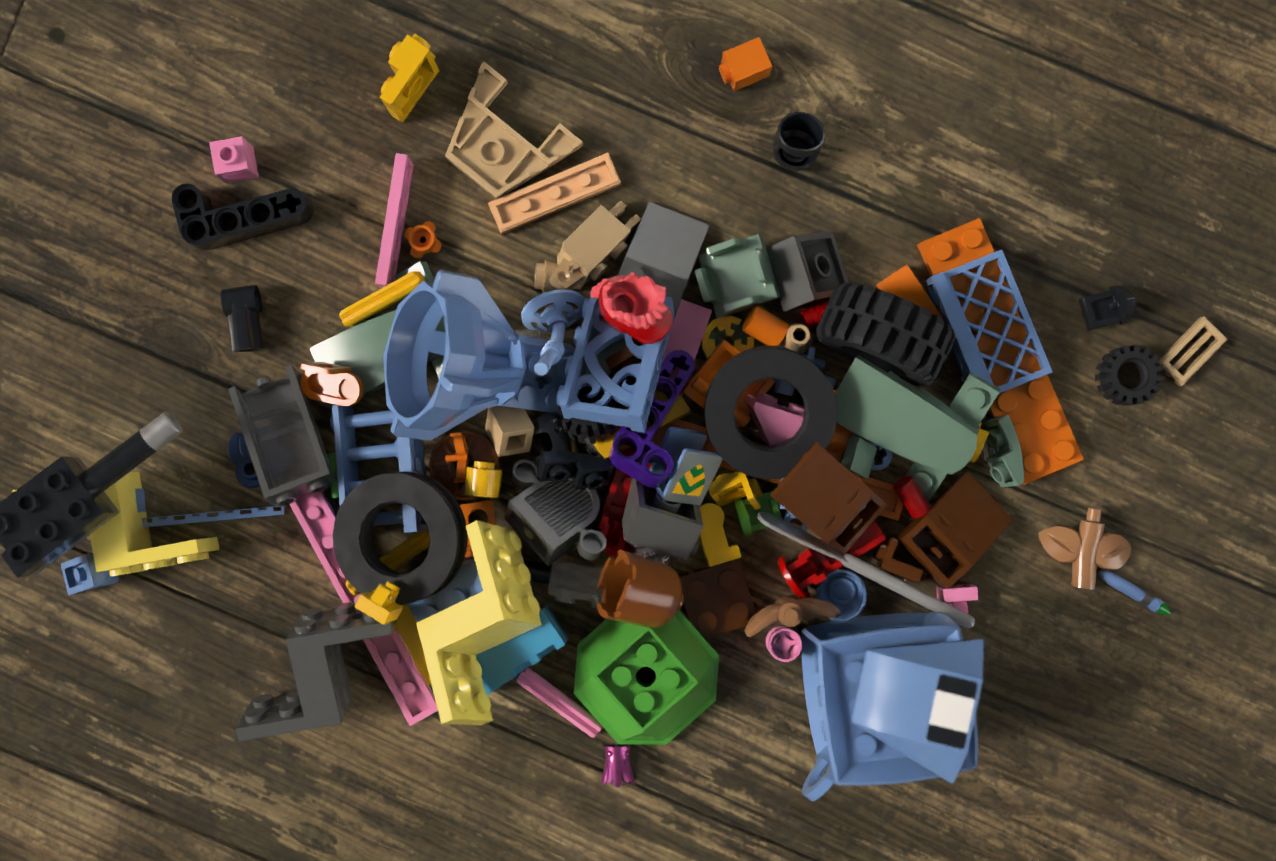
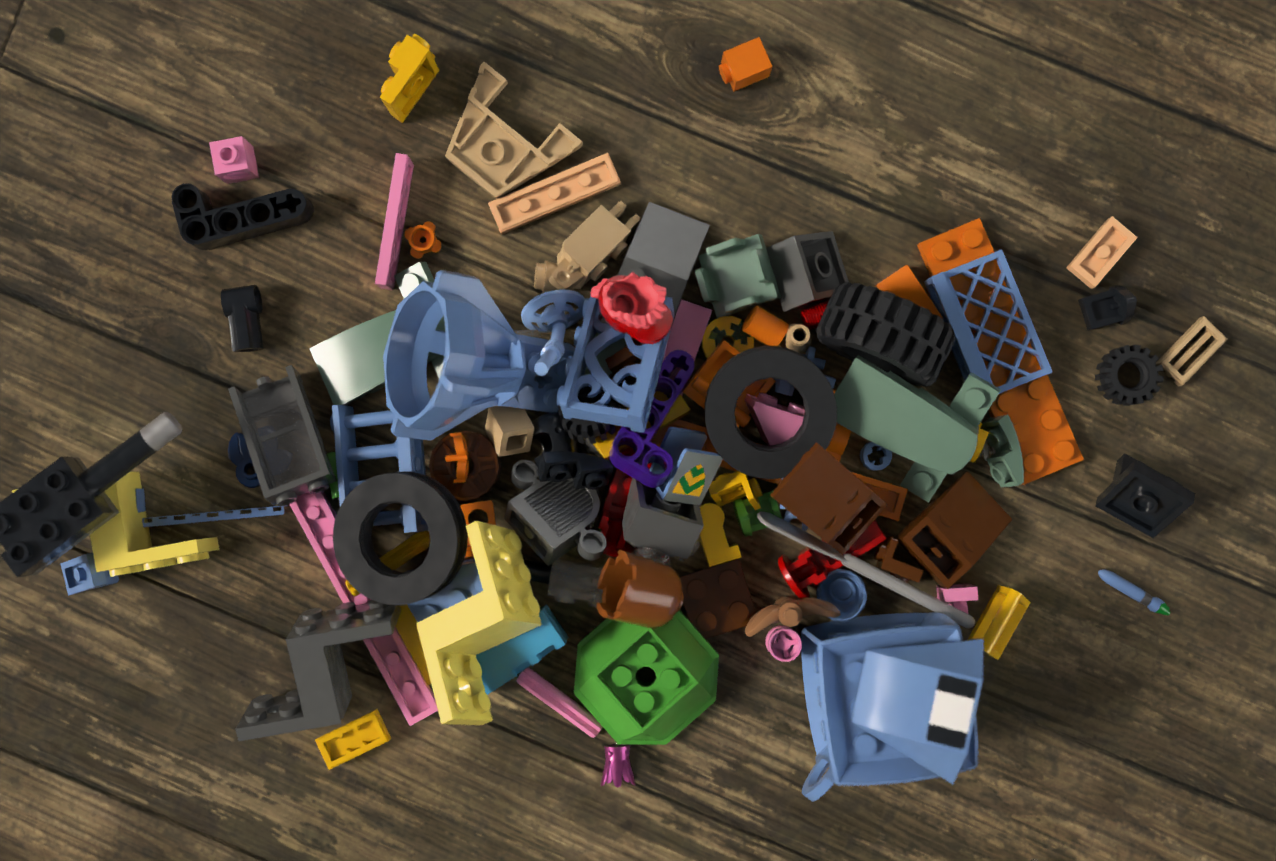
bracket [300,362,364,406] -> none
yellow axle [339,271,425,327] -> none
yellow tile [354,581,403,625] -> none
yellow plate [464,461,502,498] -> none
black helmet [773,112,825,171] -> none
sand green tile [842,436,877,479] -> none
red piece [893,476,931,518] -> none
medium nougat plant [1038,508,1131,590] -> none
none -> yellow plate [315,709,392,770]
none -> yellow tile [967,585,1031,660]
none -> light nougat plate [1066,216,1138,289]
none -> black bracket [1095,453,1195,538]

